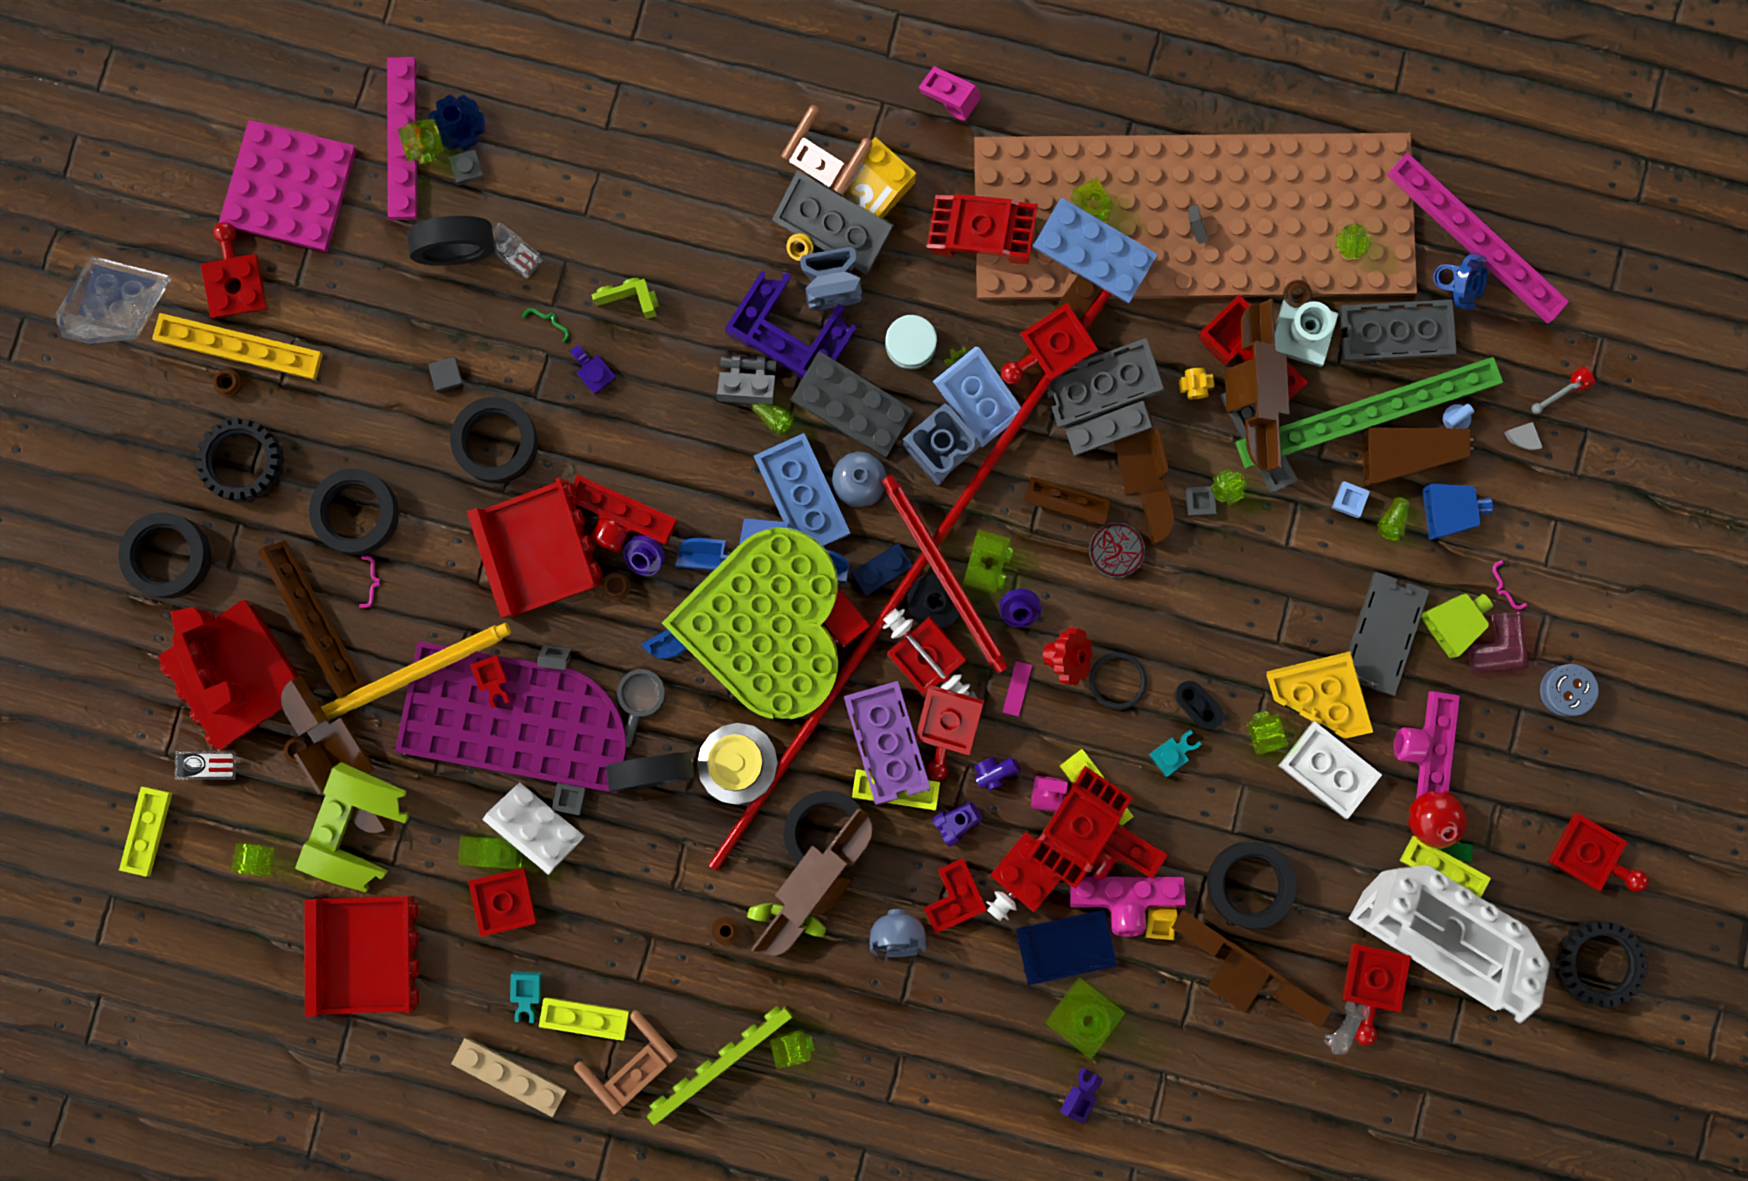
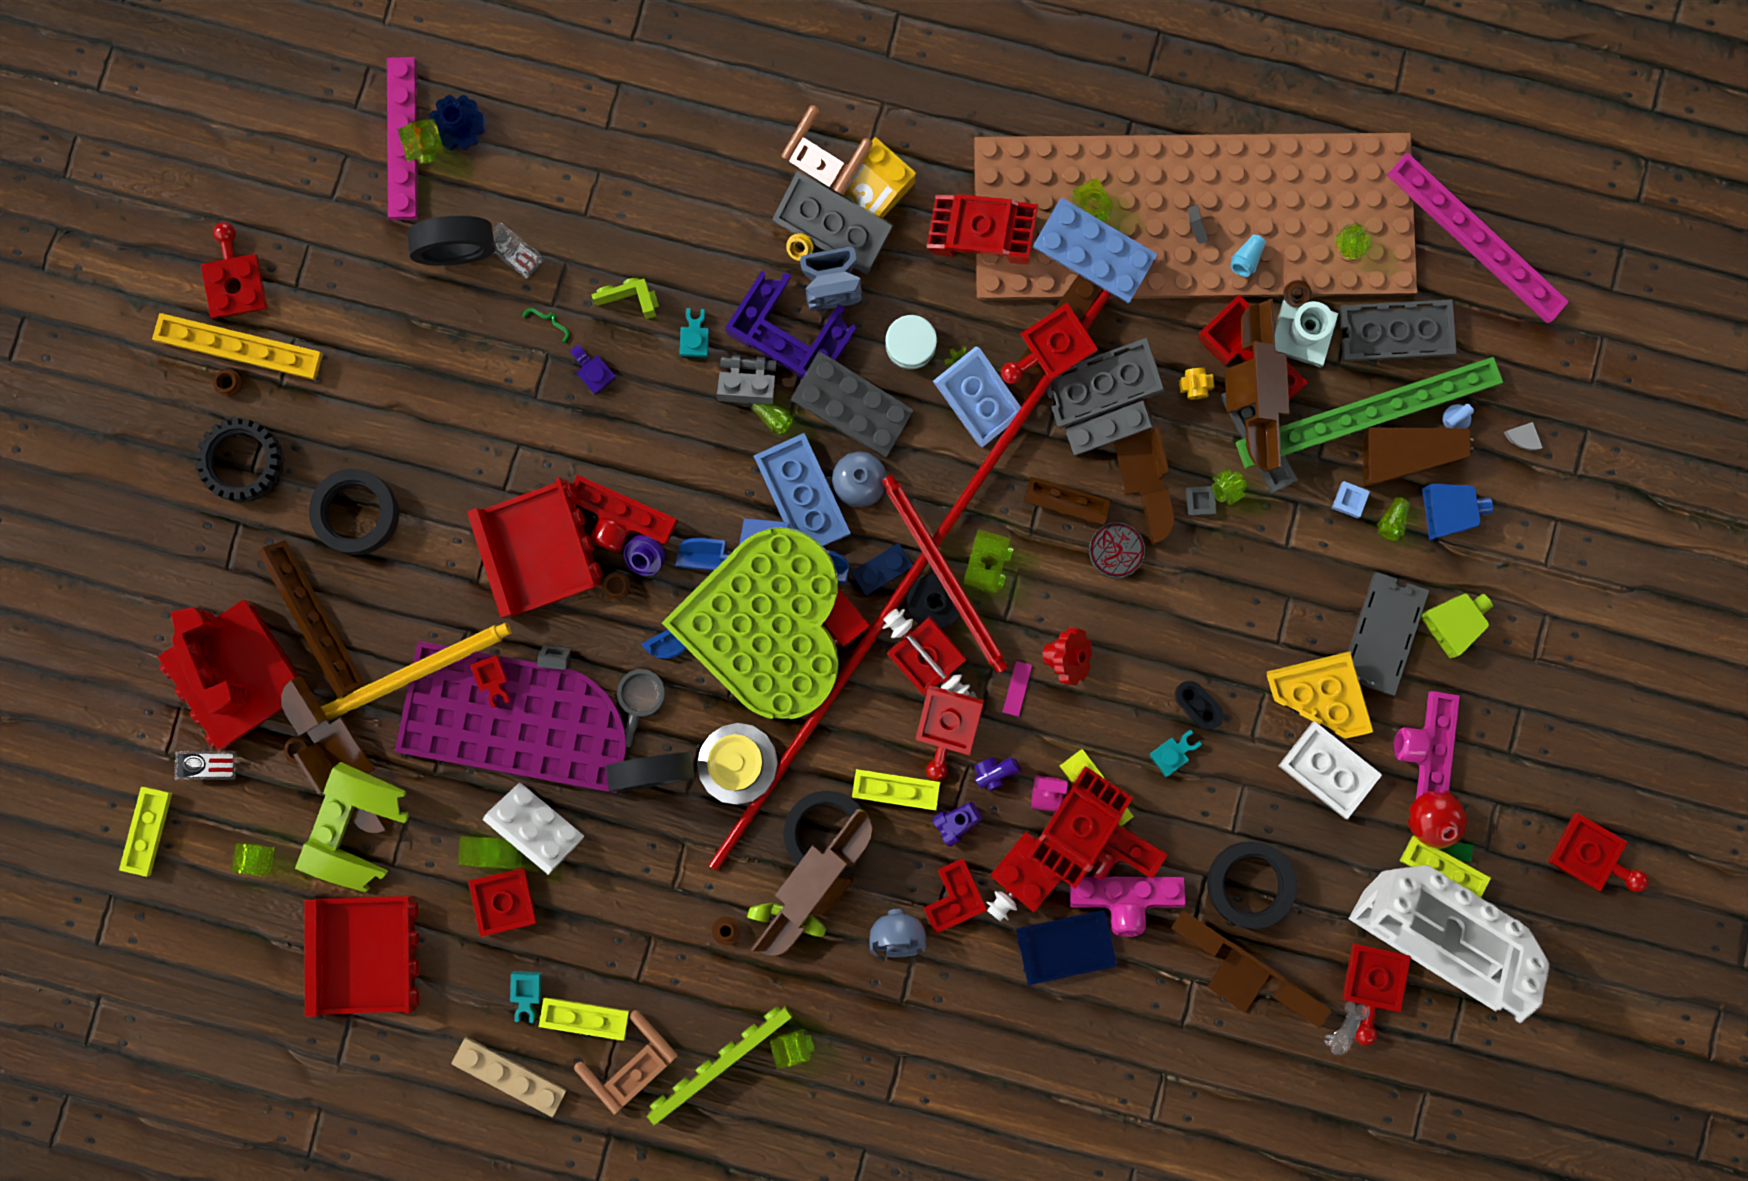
clear slope [55,256,171,344] -> none
black tyre [118,512,211,599] -> none
dark pink plate [219,120,357,252] -> none
dark pink piece [359,555,380,608] -> none
dark grey tile [428,357,464,392] -> none
dark grey plate [449,150,484,186] -> none
black tyre [450,397,538,484] -> none
dark grey tile [552,782,586,815] -> none
medium lavender piece [844,681,930,806] -> none
sand blue piece [903,403,981,485] -> none
dark pink plate [918,66,981,121] -> none
dark purple plate [999,589,1041,628] -> none
clear neon green plant [1045,977,1125,1059] -> none
dark purple plate [1060,1068,1103,1124] -> none
black piece [1089,652,1147,710] -> none
yellow slope [1145,908,1178,940] -> none
clear neon green brick [1246,710,1288,755] -> none
blue tile [1433,253,1488,310] -> none
clear pink brick [1468,612,1529,673] -> none
dark pink piece [1492,560,1527,610] -> none
hinge [1531,366,1596,414] -> none
sand blue head [1540,664,1599,717] -> none
black tyre [1556,921,1648,1007] -> none
none -> teal plate [679,308,709,358]
none -> medium azure cone [1230,235,1266,277]

